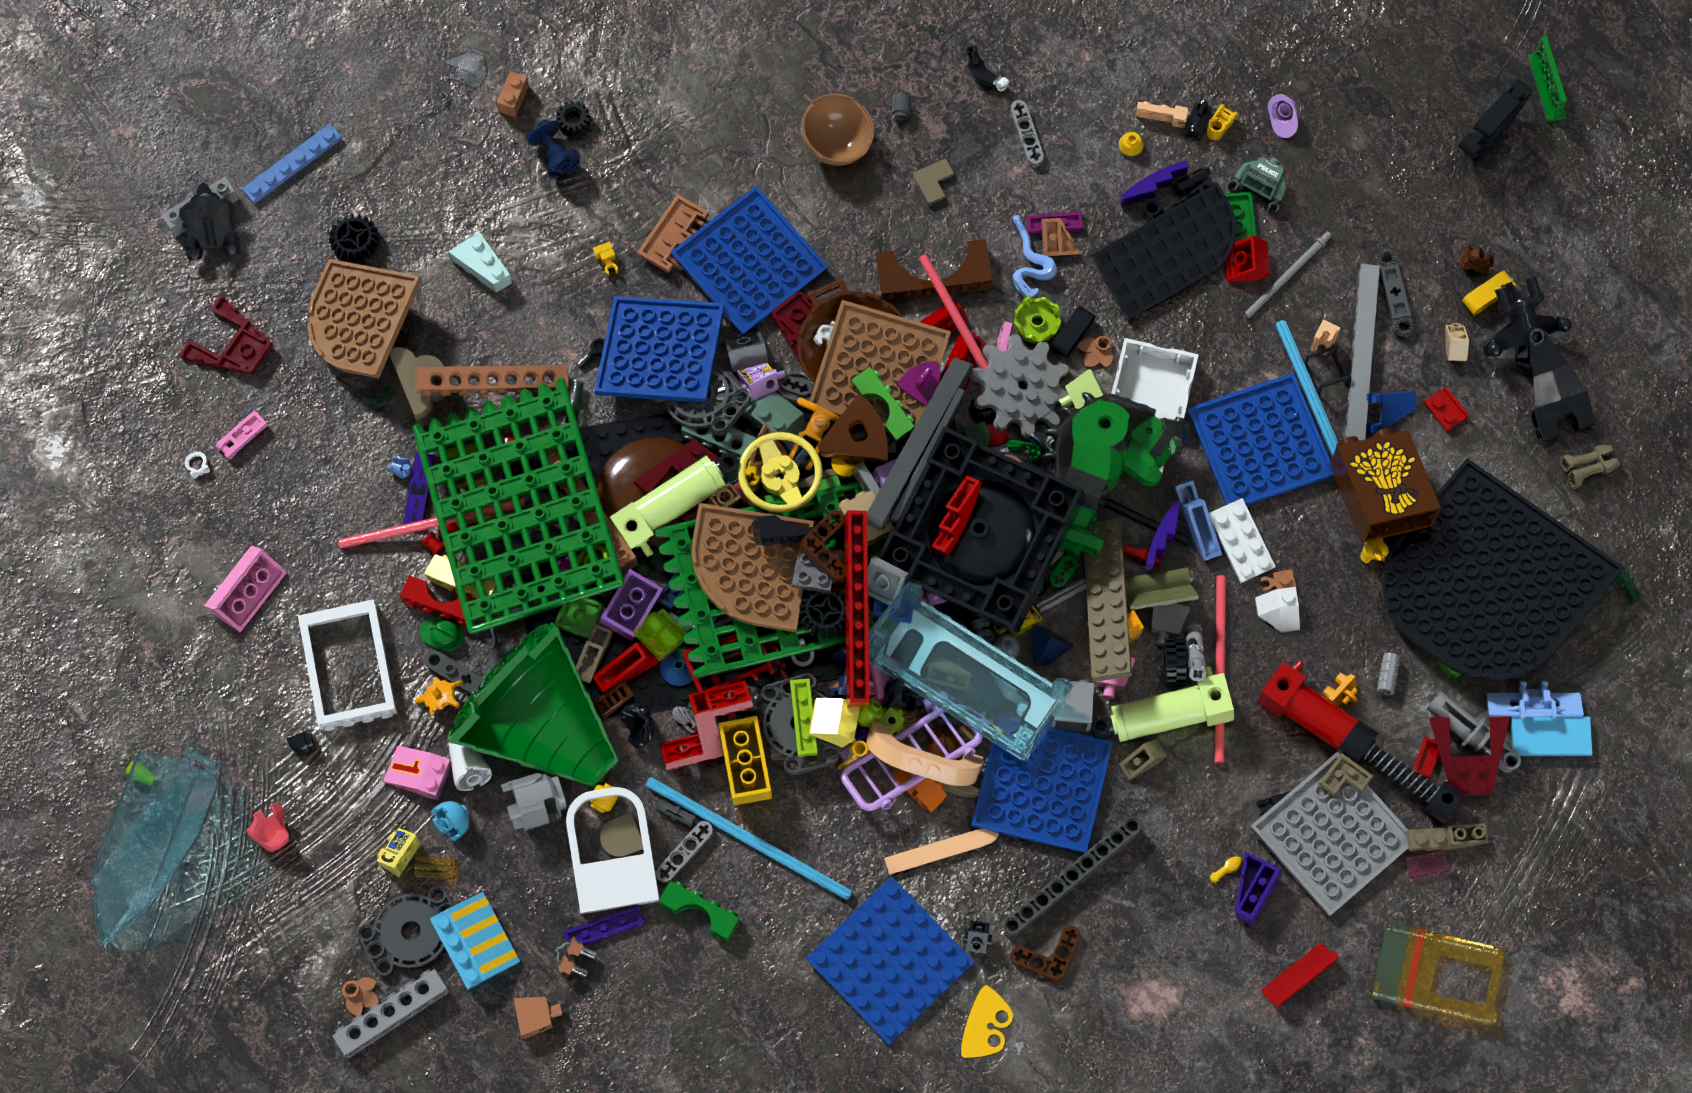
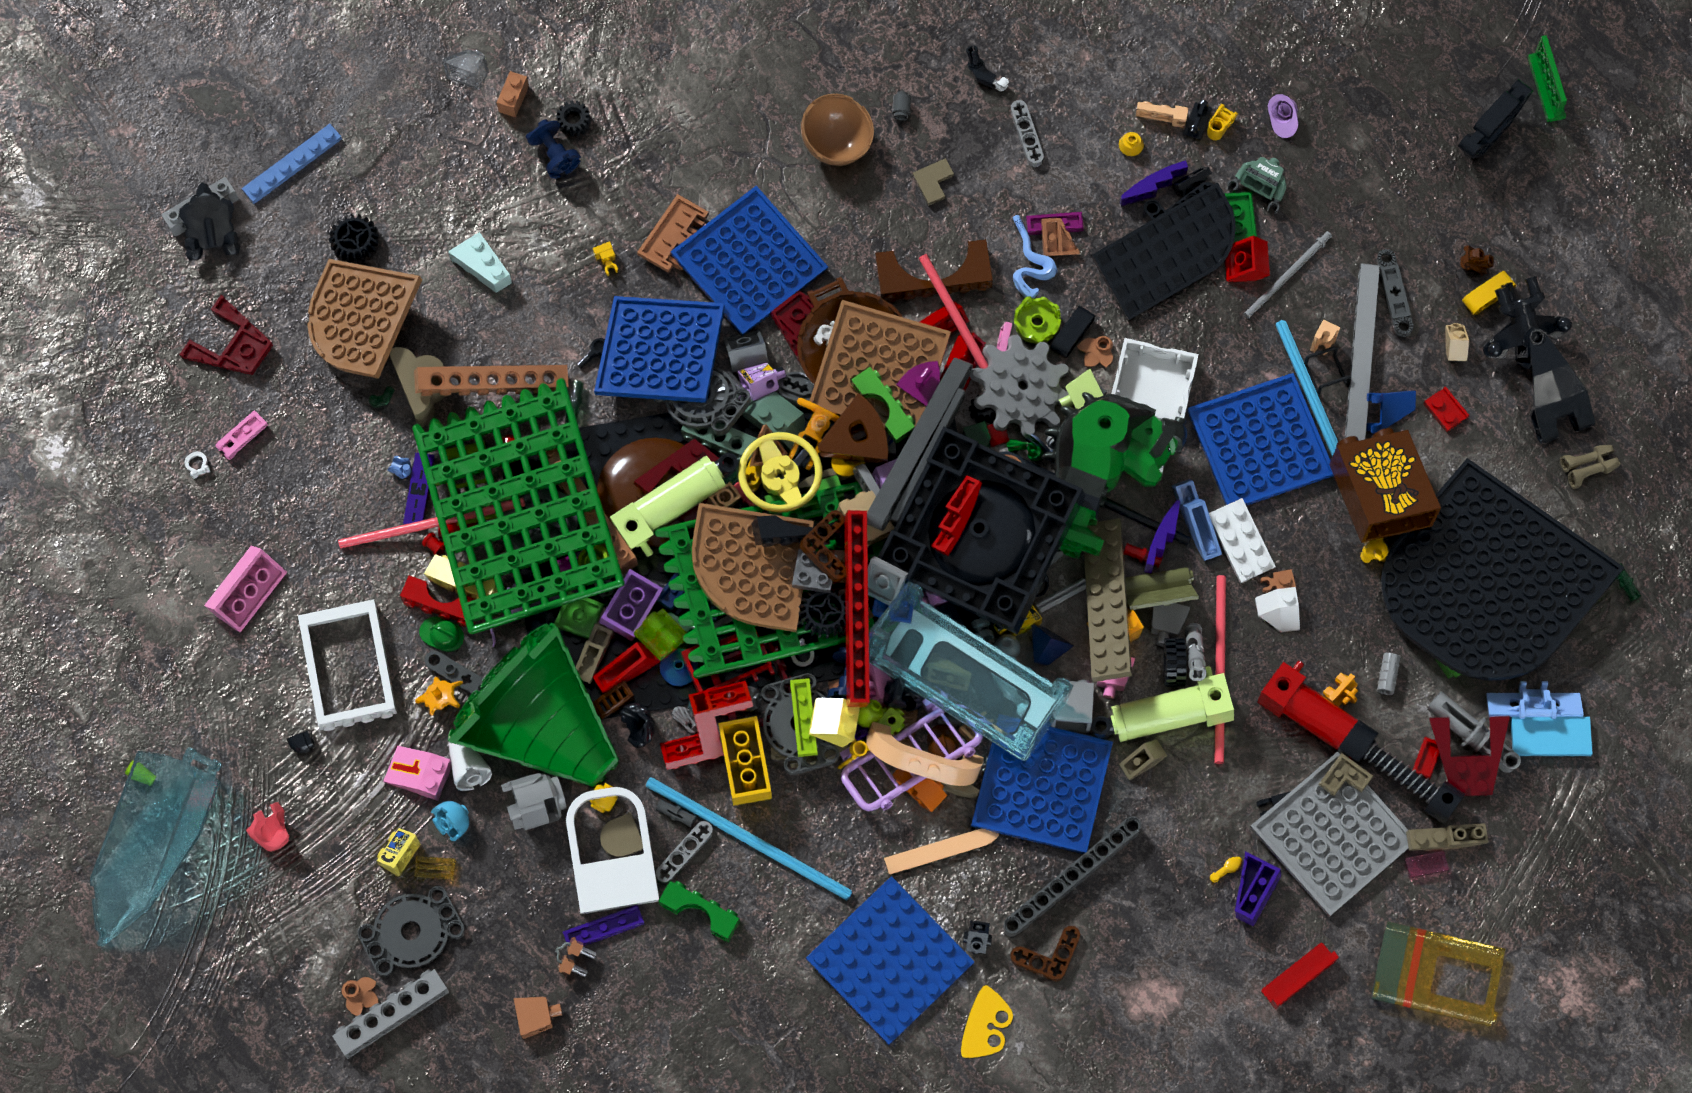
medium azure slope [430,892,520,991] -> none
green beam [1050,556,1078,590] -> none

